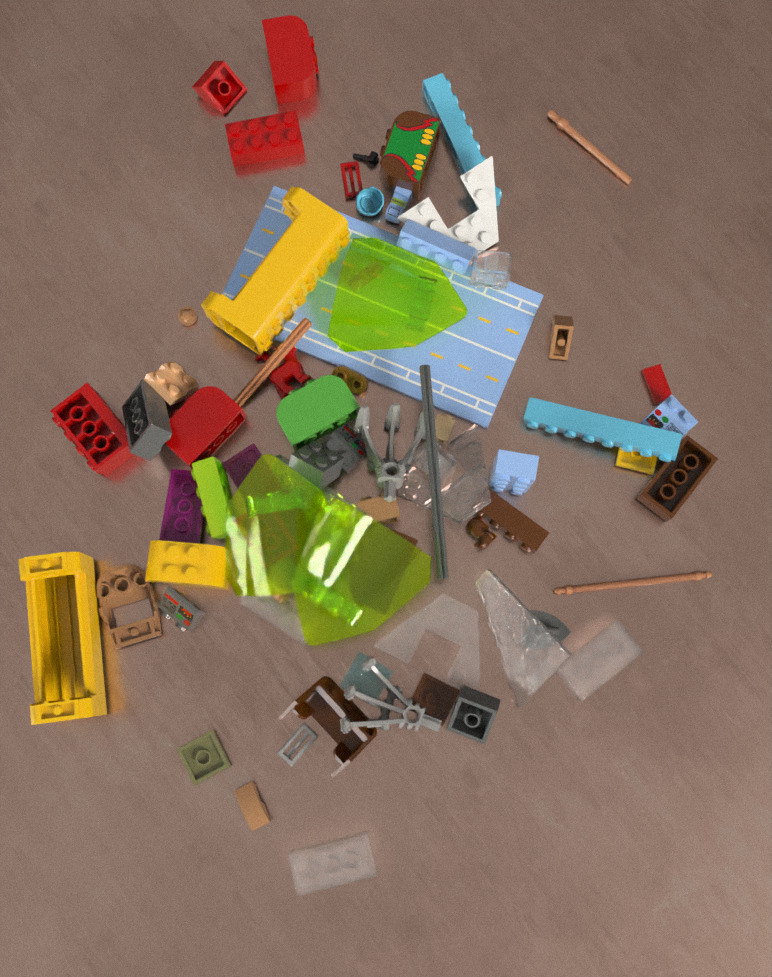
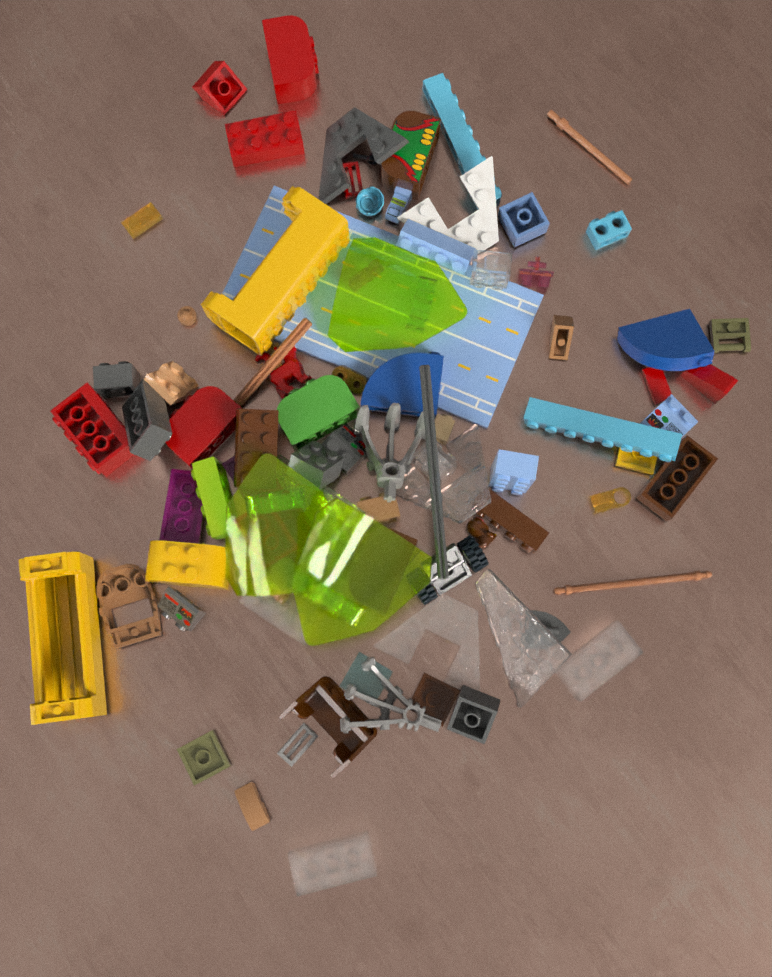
none -> dark grey brick [93,361,140,399]
none -> clear yellow plate [121,202,163,239]
none -> reddish brown brick [234,408,279,489]
none -> dark grey wing [318,107,409,204]
none -> blue brick [360,352,444,419]
none -> plate [406,535,489,605]
none -> medium blue brick [497,192,550,248]
none -> clear pink hips [518,256,554,288]
none -> medium azure brick [586,210,632,250]
none -> clear yellow piece [590,487,631,514]
none -> blue brick [617,308,715,371]
none -> red slope [680,364,739,404]
none -> olive plate [709,318,751,353]

